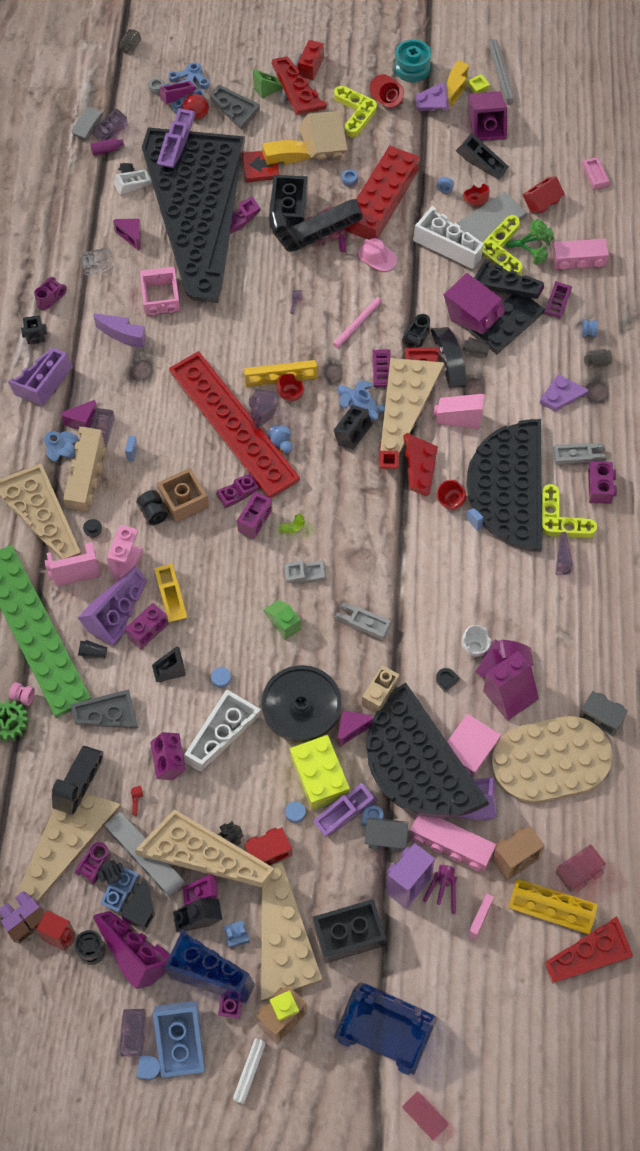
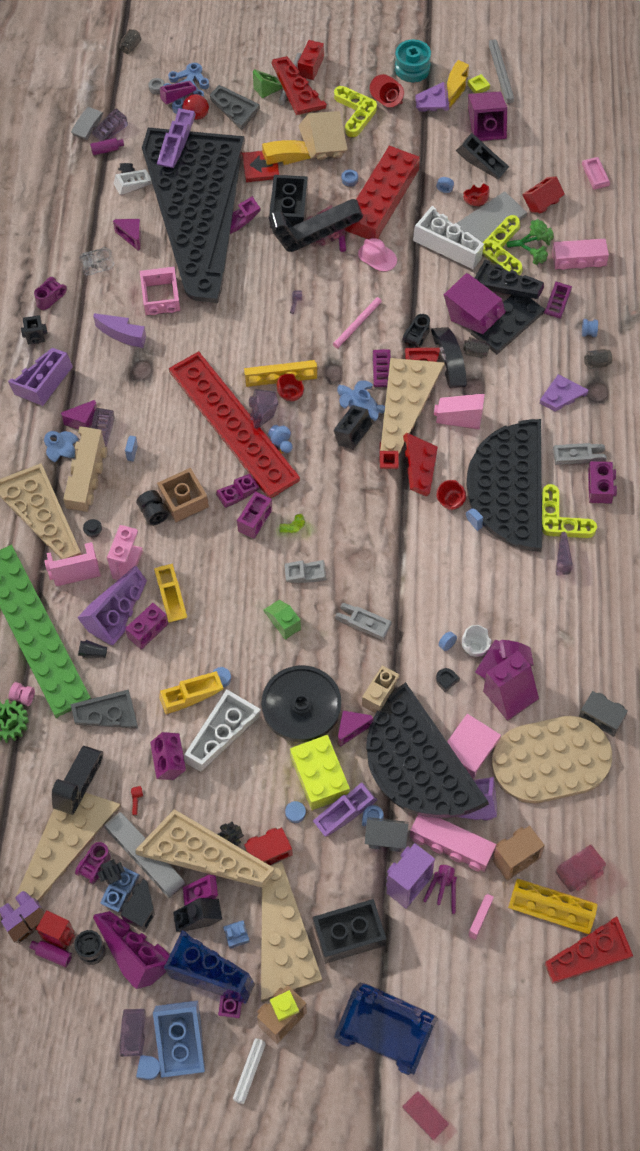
black slope [152,646,186,682] -> none
none -> magenta cylinder [29,940,72,968]
none -> yellow slope [159,671,223,715]
none -> medium blue tile [439,631,457,651]

